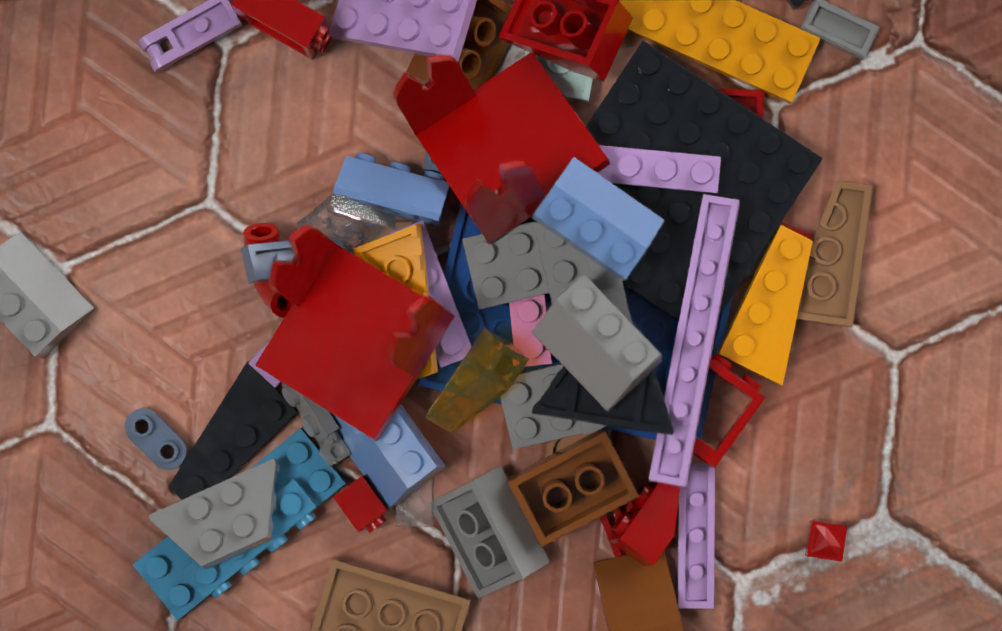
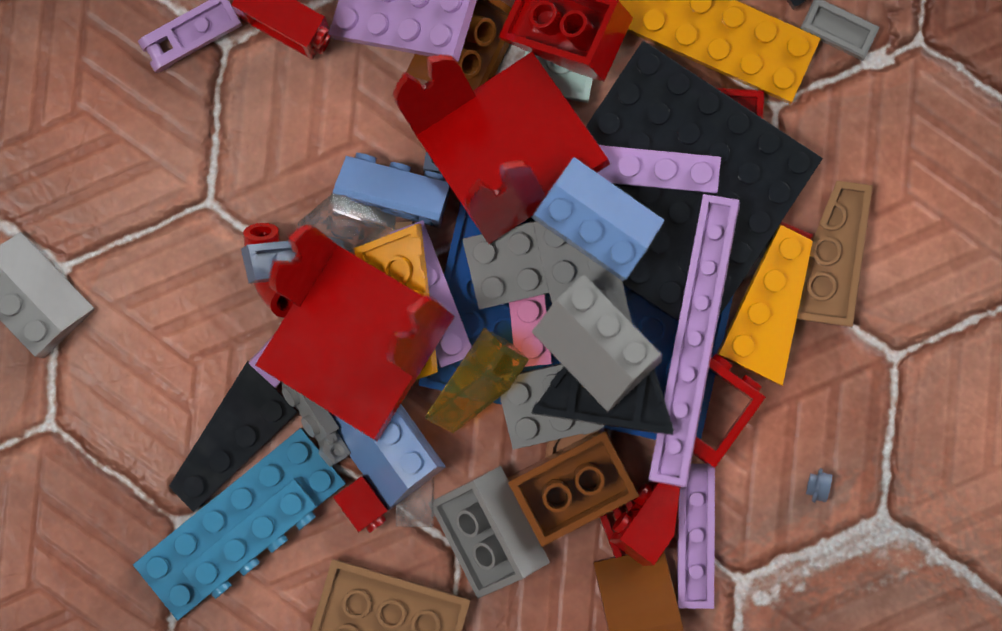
sand blue plate [125,409,188,470] -> none
light grey wing [148,458,280,569] -> none
red tile [805,520,847,562] -> none
none -> sand blue plate [806,468,833,503]

